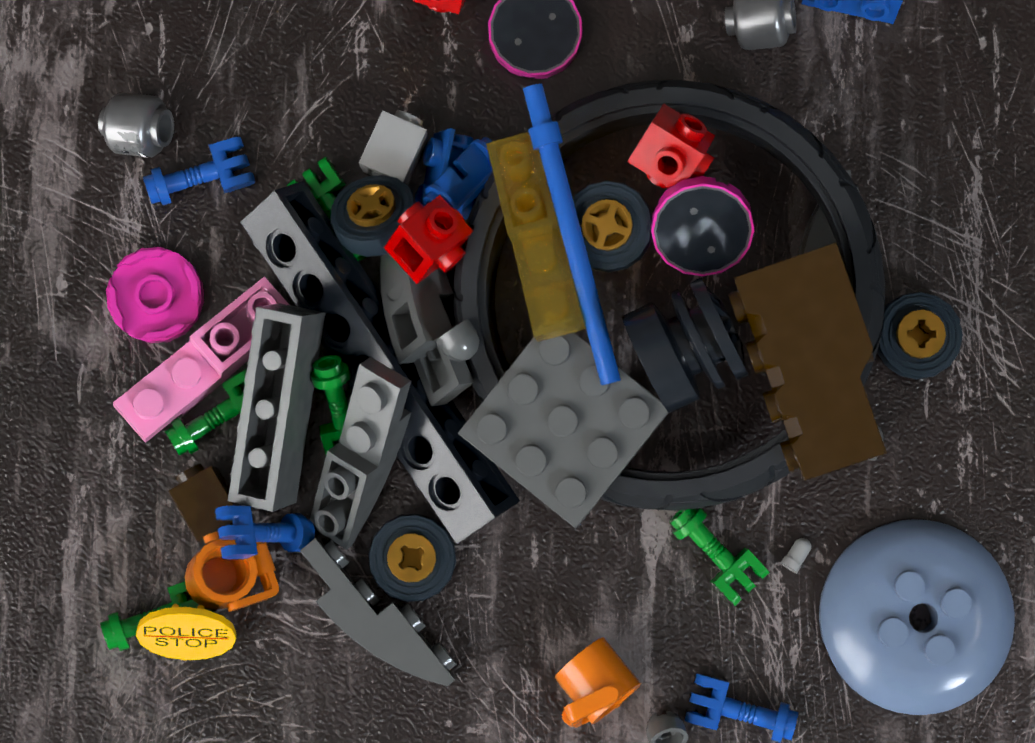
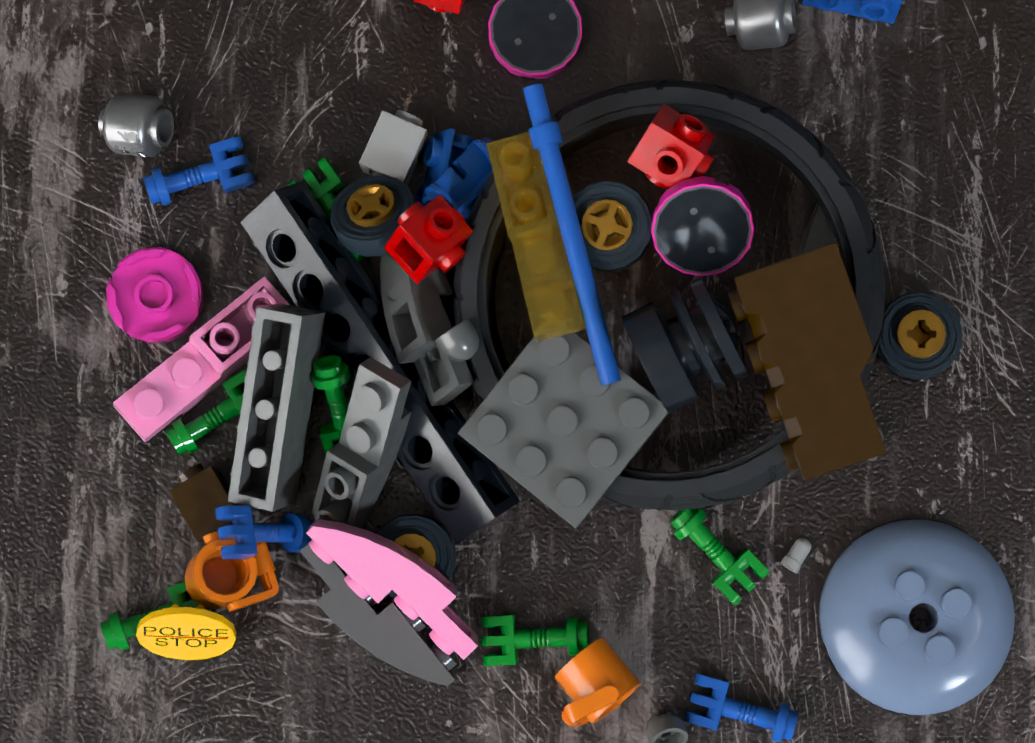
none -> bright pink slope [306,519,478,660]
none -> green hinge [480,615,590,666]

